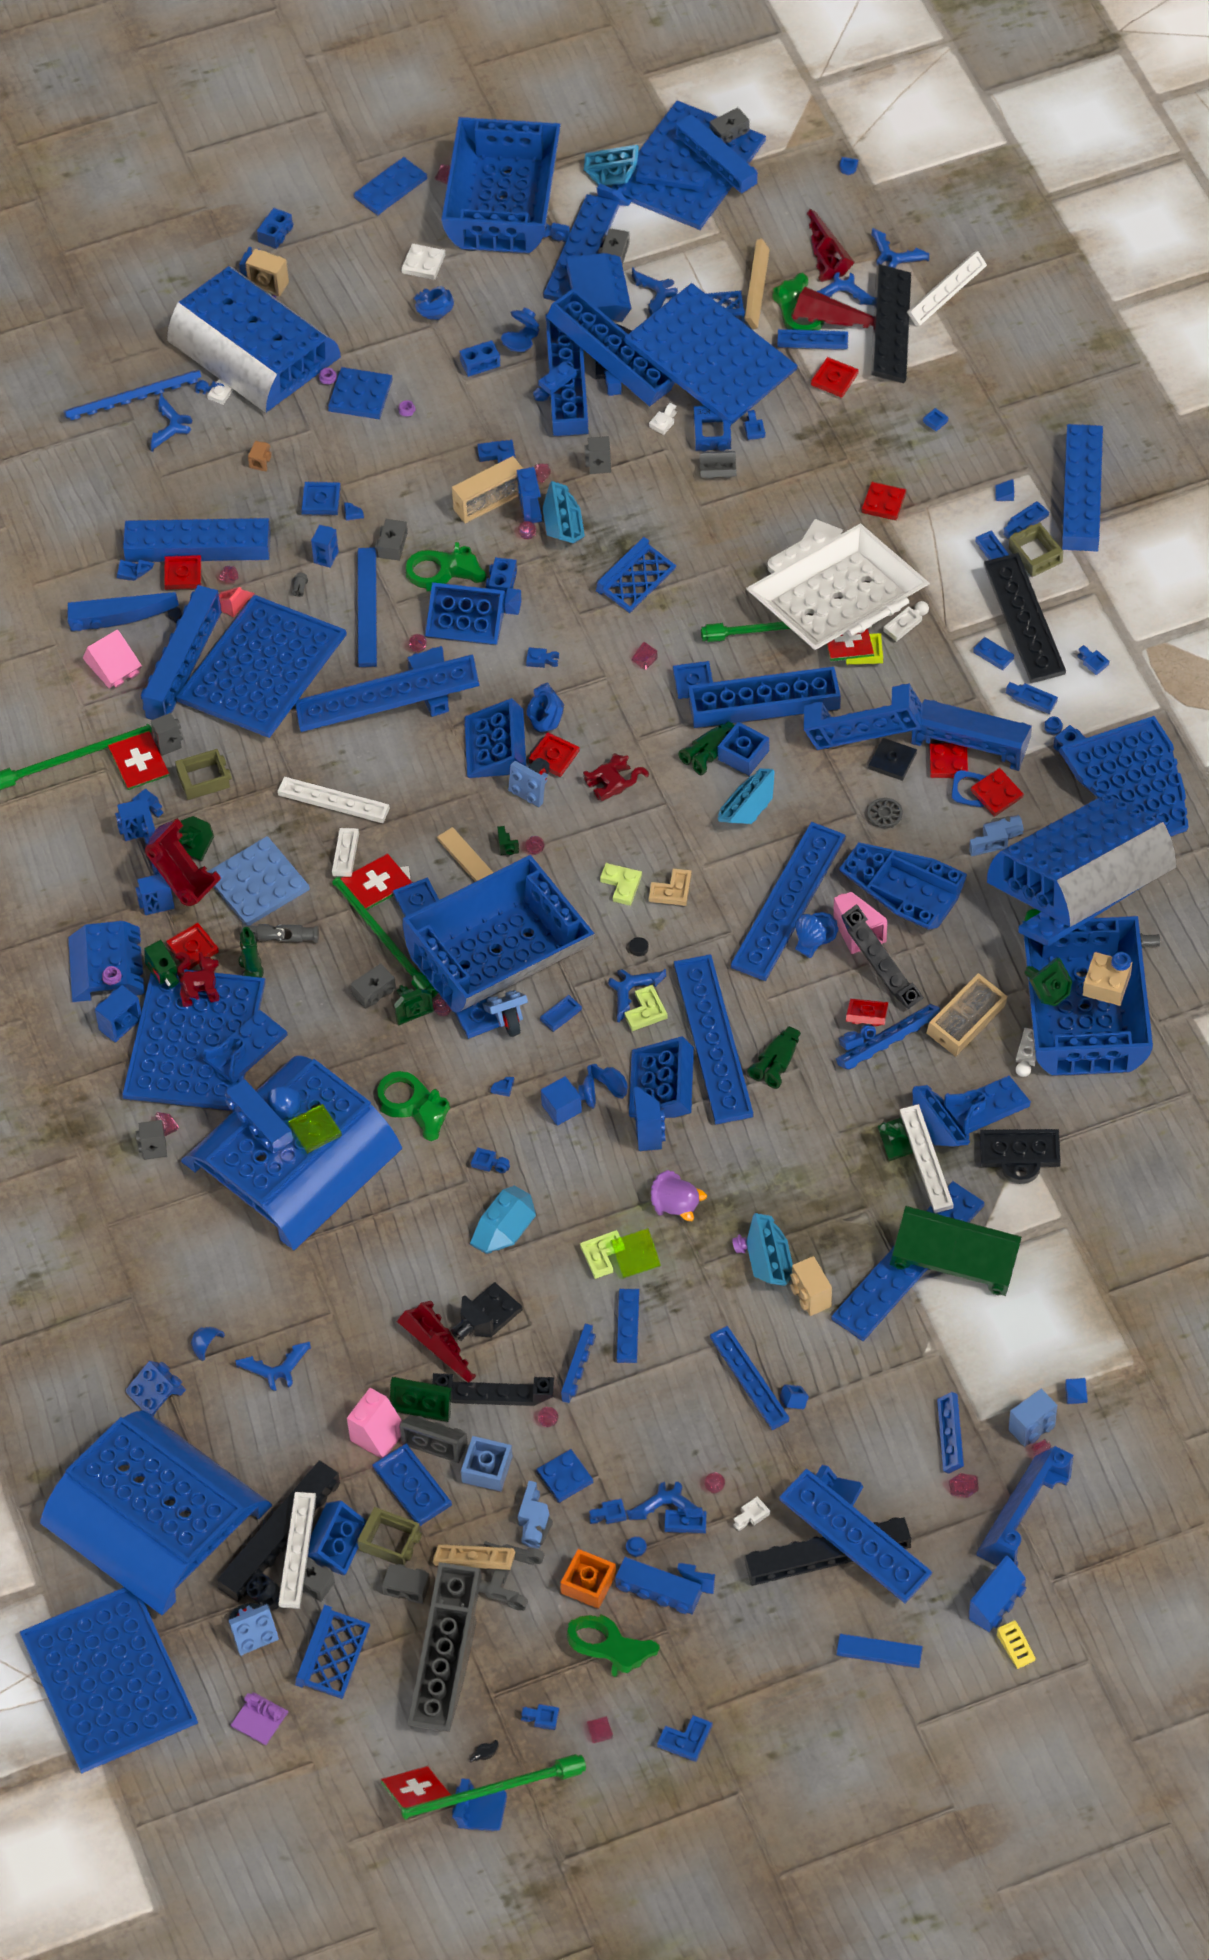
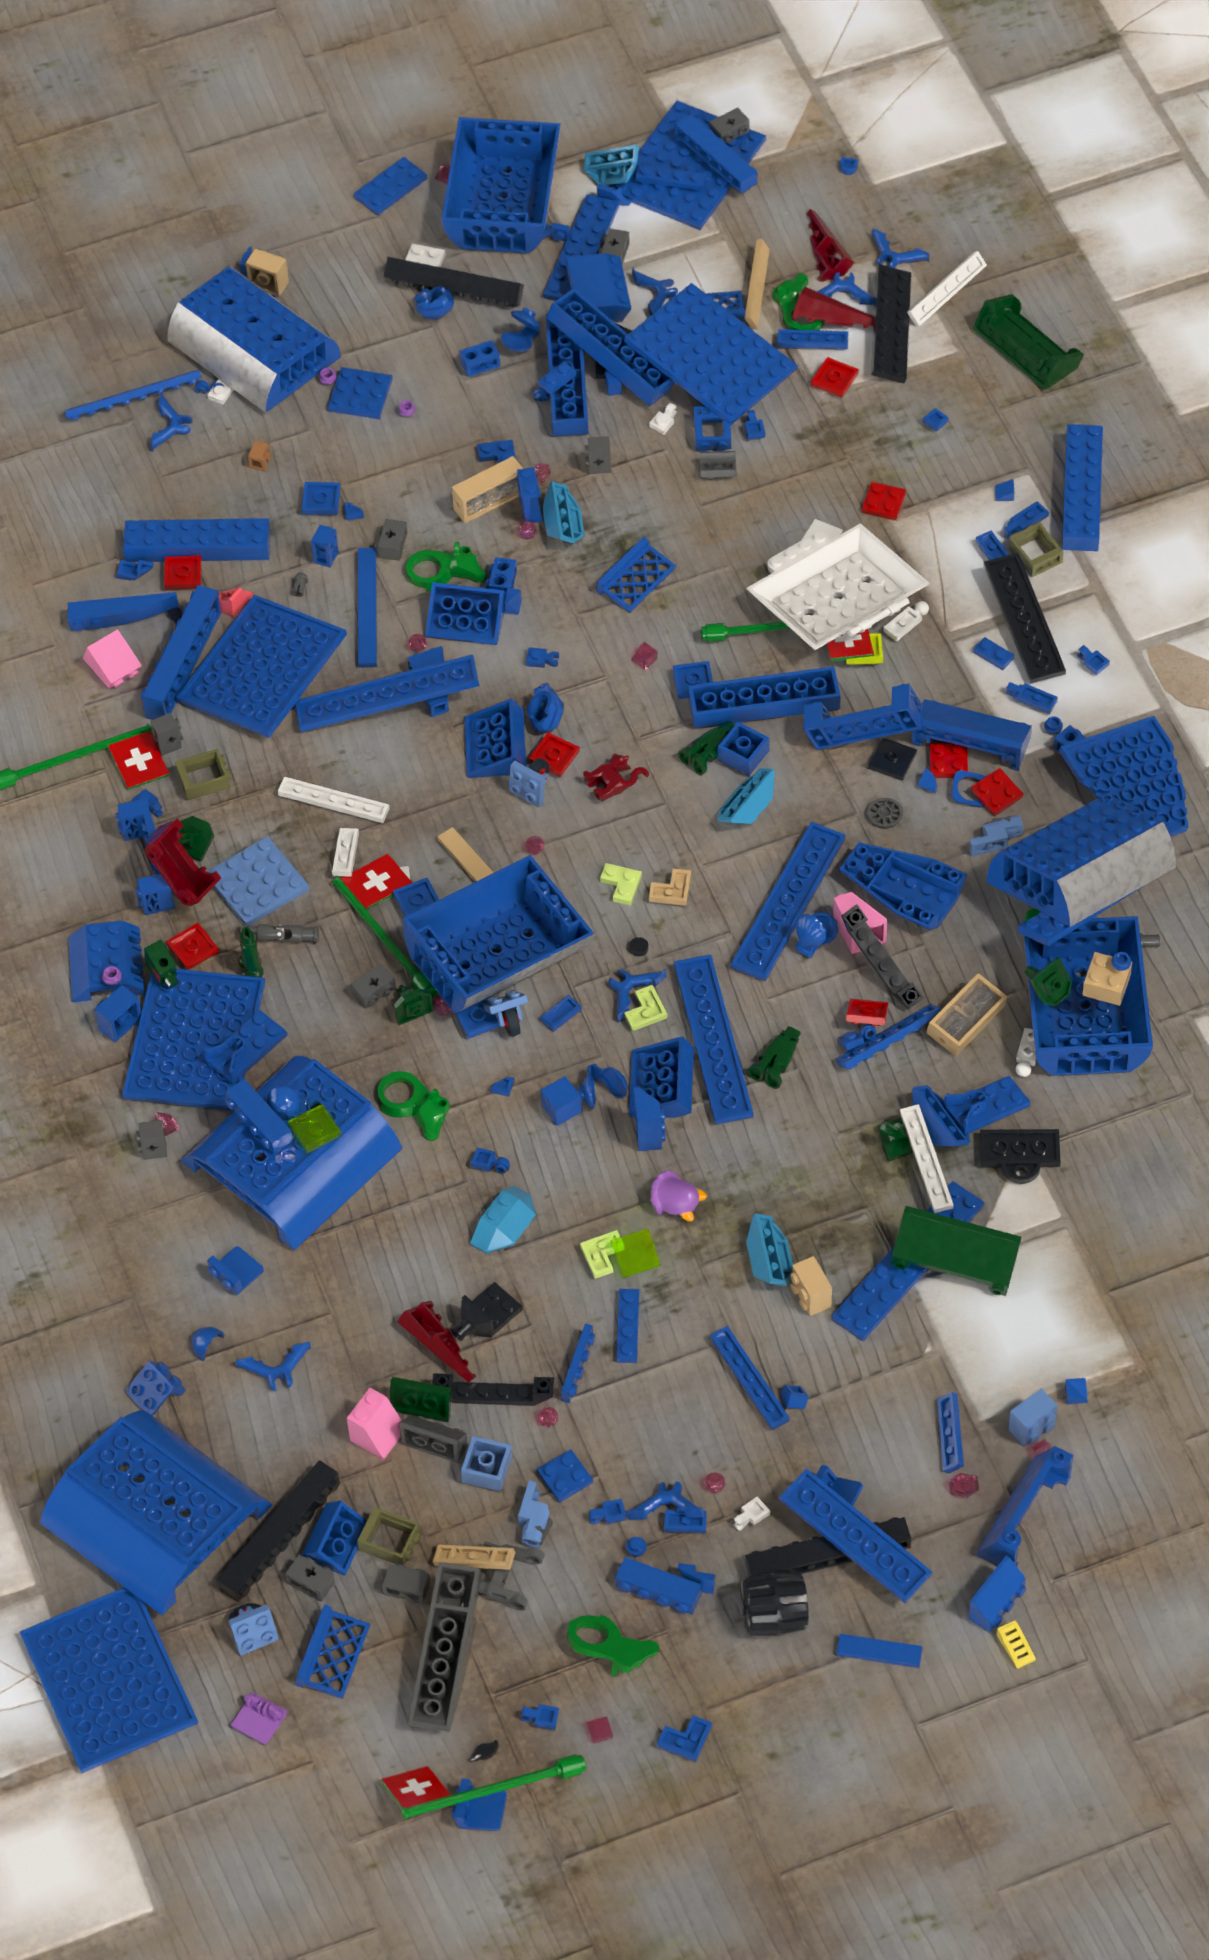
dark red animal [175,952,219,1007] -> none
clear pink plate [219,566,238,584] -> none
black wheel [247,1574,281,1611] -> none
blue brick [257,207,294,249] -> none
white plate [279,1492,316,1609] -> none
blue tile [372,1444,452,1526] -> none
dark green bracket [497,826,519,855] -> none
orange brick [560,1549,616,1609] -> none
medium lavender plate [733,1234,748,1254] -> none
none -> blue bracket [207,1246,264,1295]
none -> black brick [383,257,524,307]
none -> black wheel [741,1572,809,1636]
none -> blue tile [918,768,937,793]
none -> dark green windscreen [973,294,1084,390]

